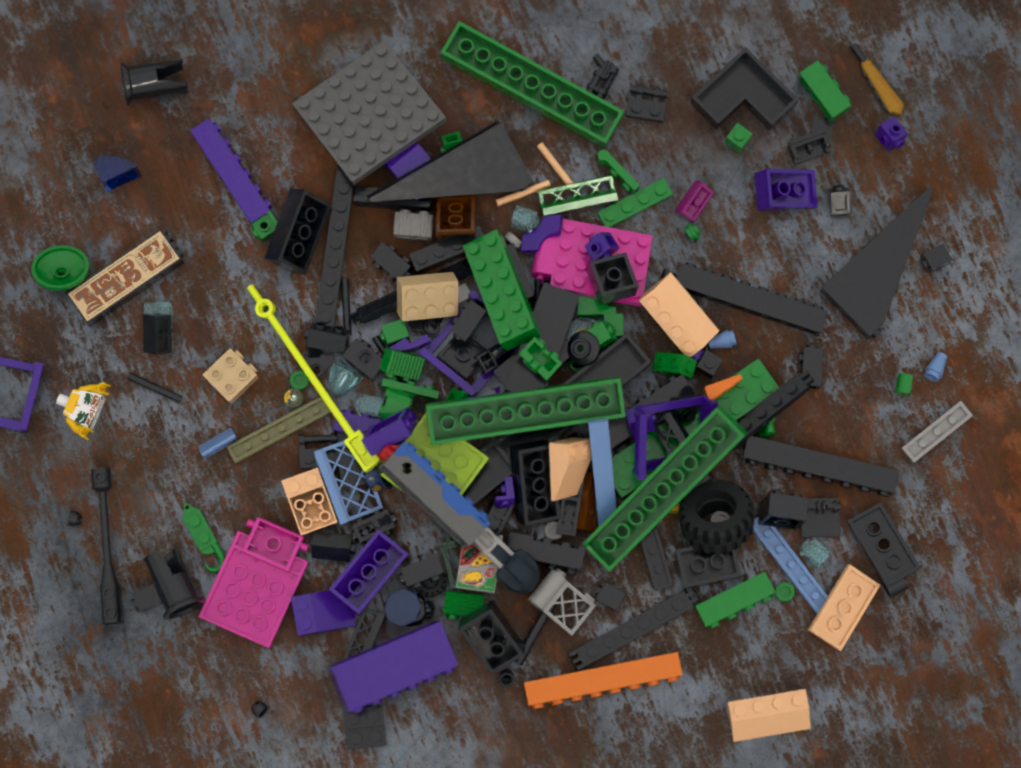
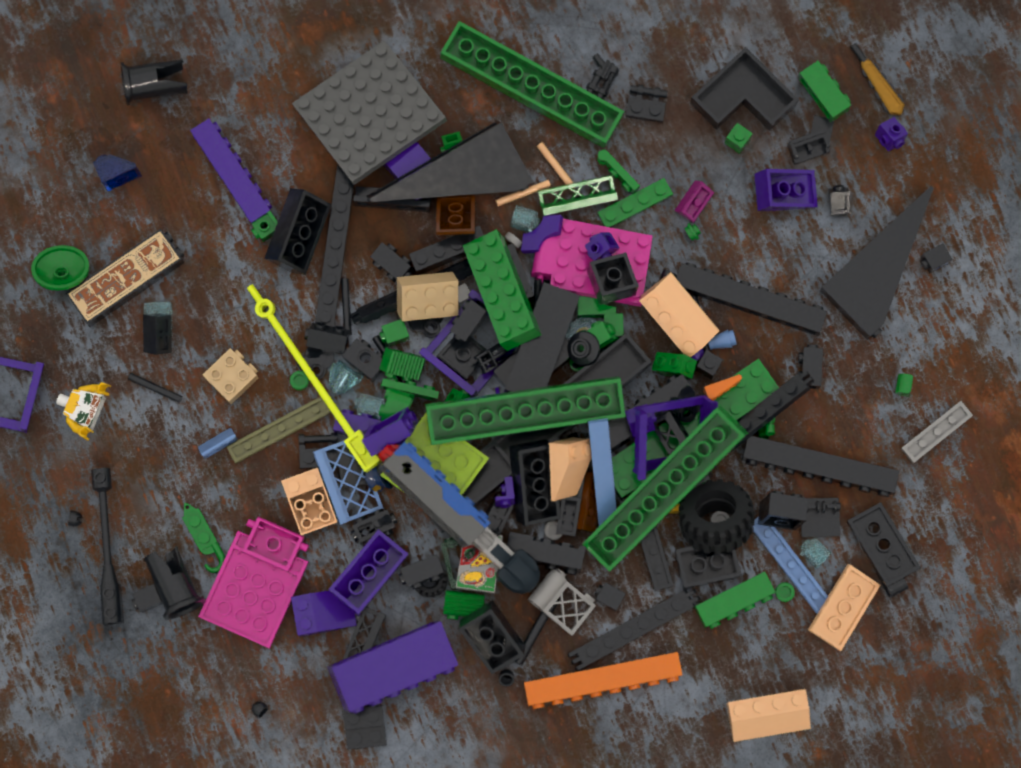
tile [284,388,304,408] -> none
black brick [311,531,356,562] -> none
dark blue piece [384,588,435,627] -> none
dark purple slope [390,334,431,353] -> none
light grey brick [393,210,434,241] -> none
green cylinder [519,337,562,380] -> none
medium blue cone [924,352,948,382] -> none

